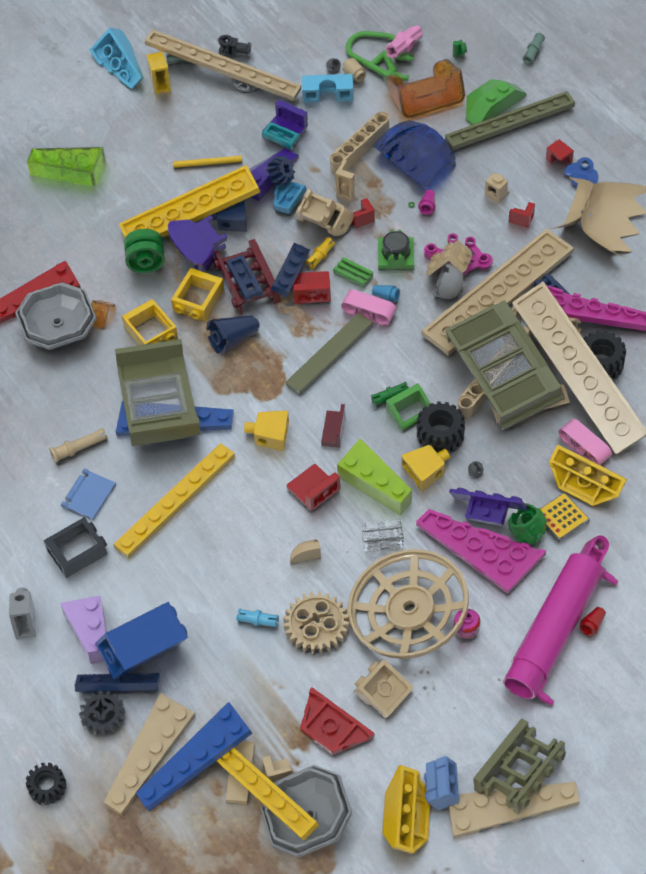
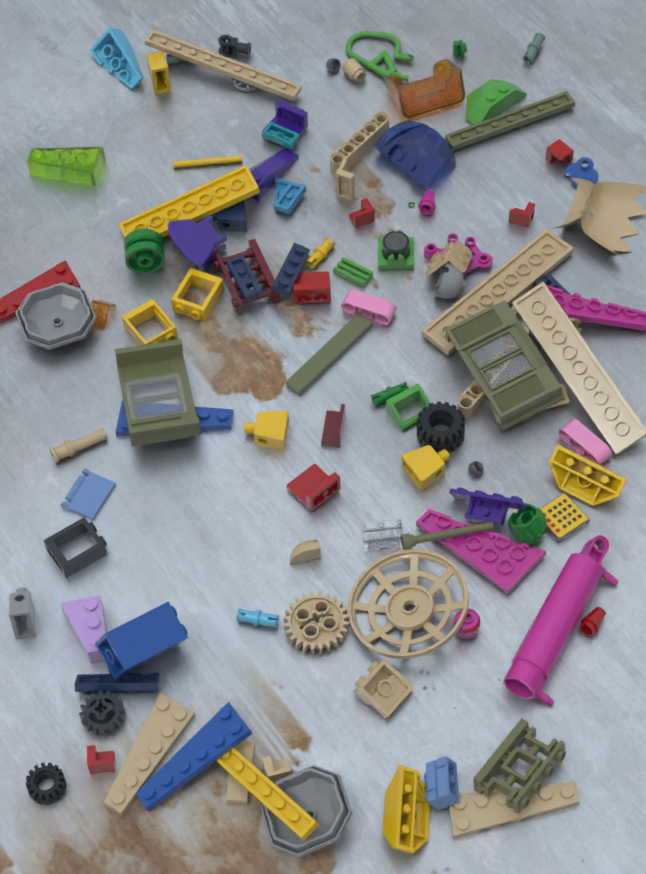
yellow plate [113,443,235,559] -> none
dark blue cone [206,315,260,355] -> none
dark blue gear [266,156,295,186] -> none
tan piece [295,189,354,237] -> none
red wing [300,687,375,755] -> none
medium azure arch [302,74,353,102] -> none
lime wedge [337,438,412,515] -> none
dark azure cone [372,284,400,303] -> none
bright pink piece [385,25,423,58] -> none
tan brick [485,173,509,203] -> none
black tyre [583,331,626,379] -> none
none -> red panel [87,745,115,774]
none -> olive piece [400,522,495,550]

